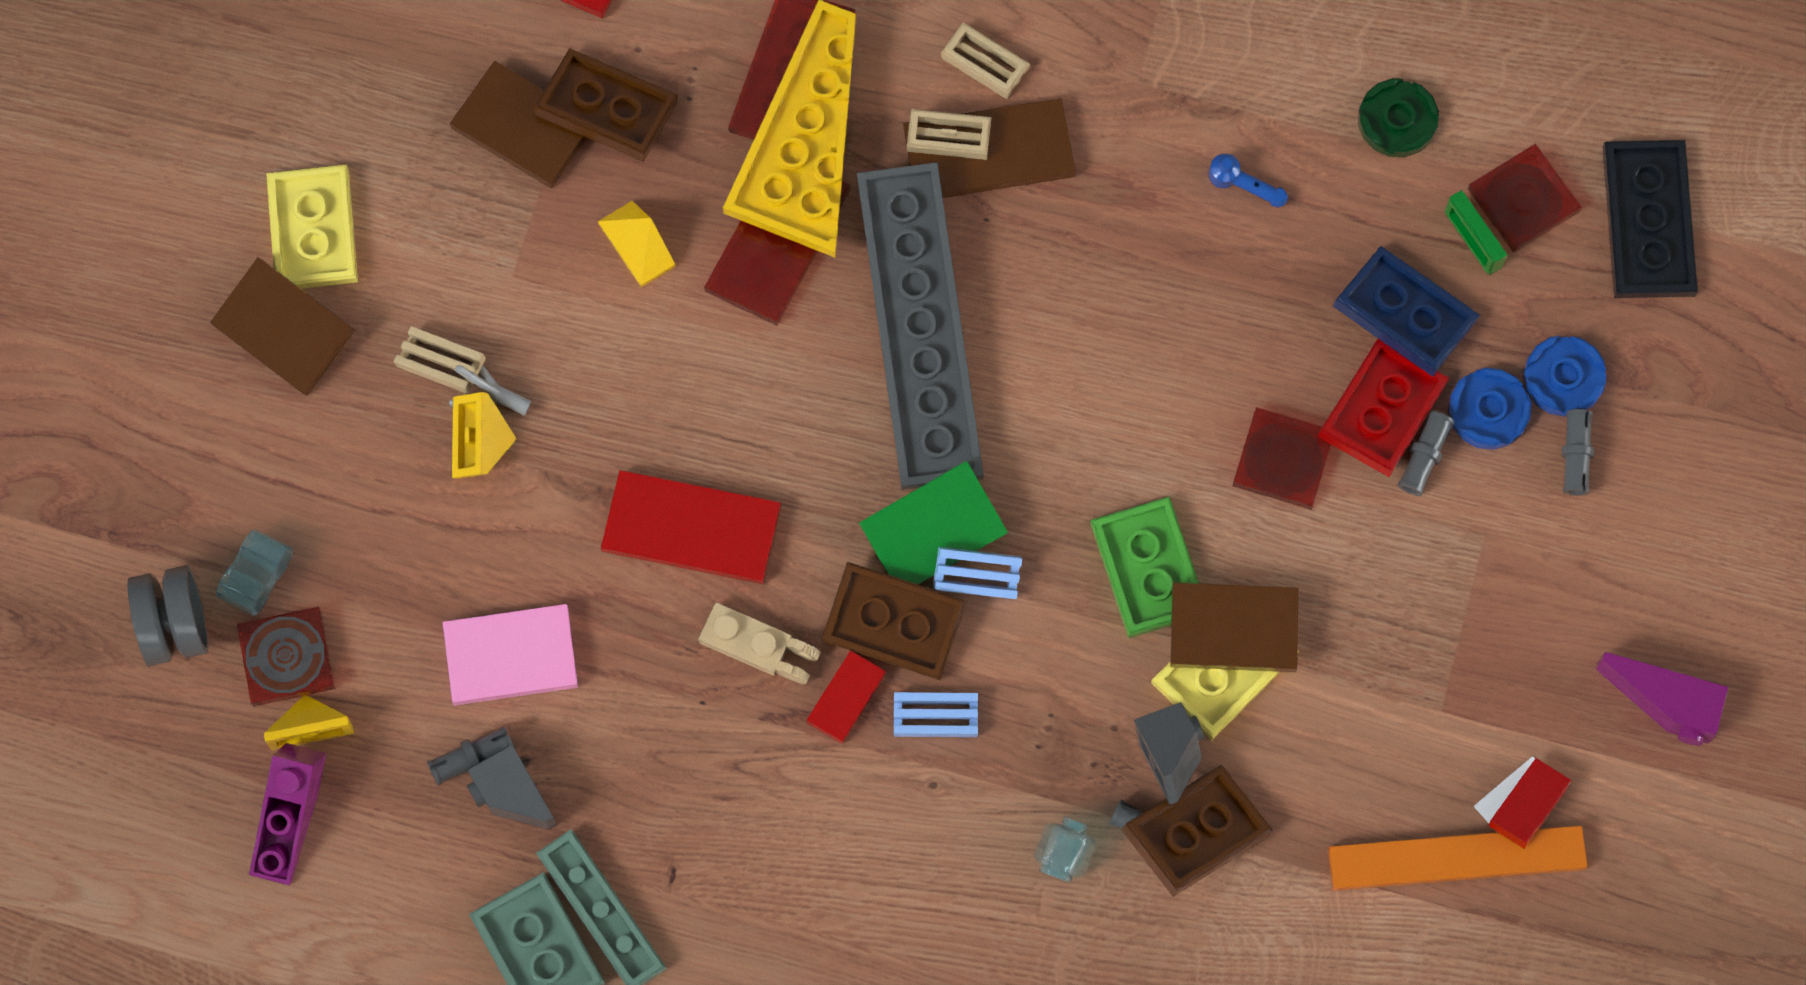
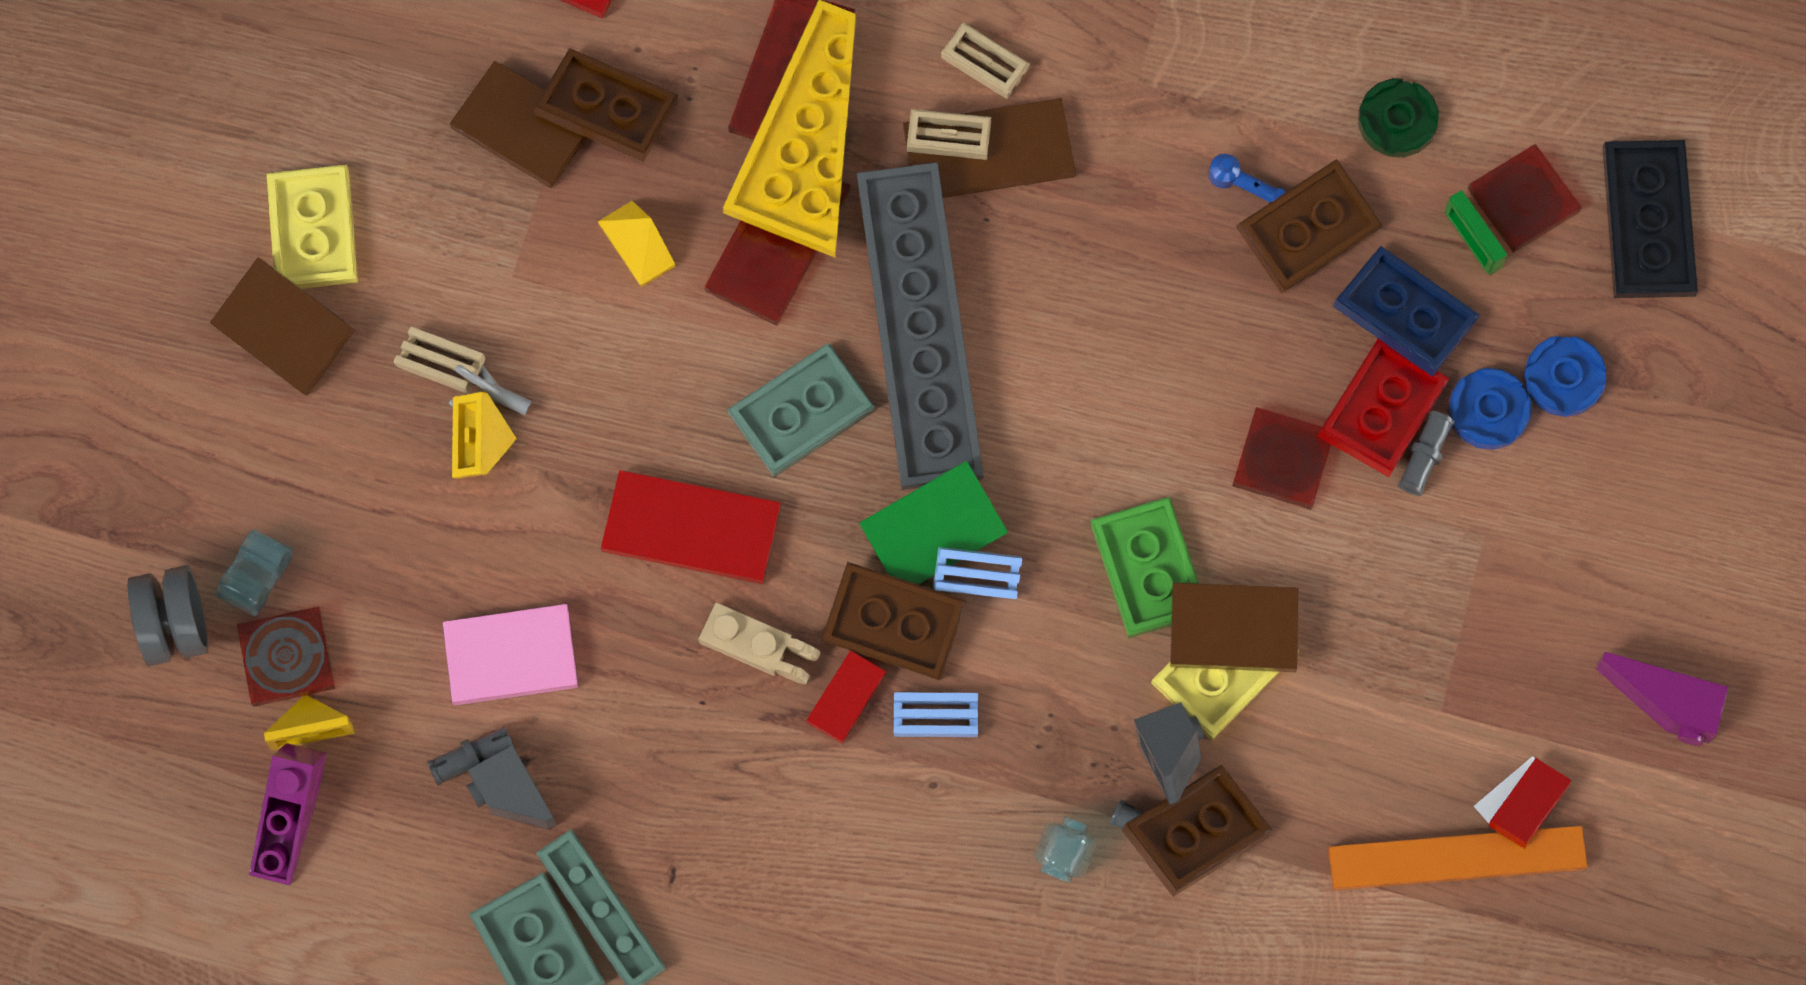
dark grey pin [1561,409,1595,496] -> none
none -> sand green tile [727,343,875,478]
none -> reddish brown tile [1236,159,1382,293]

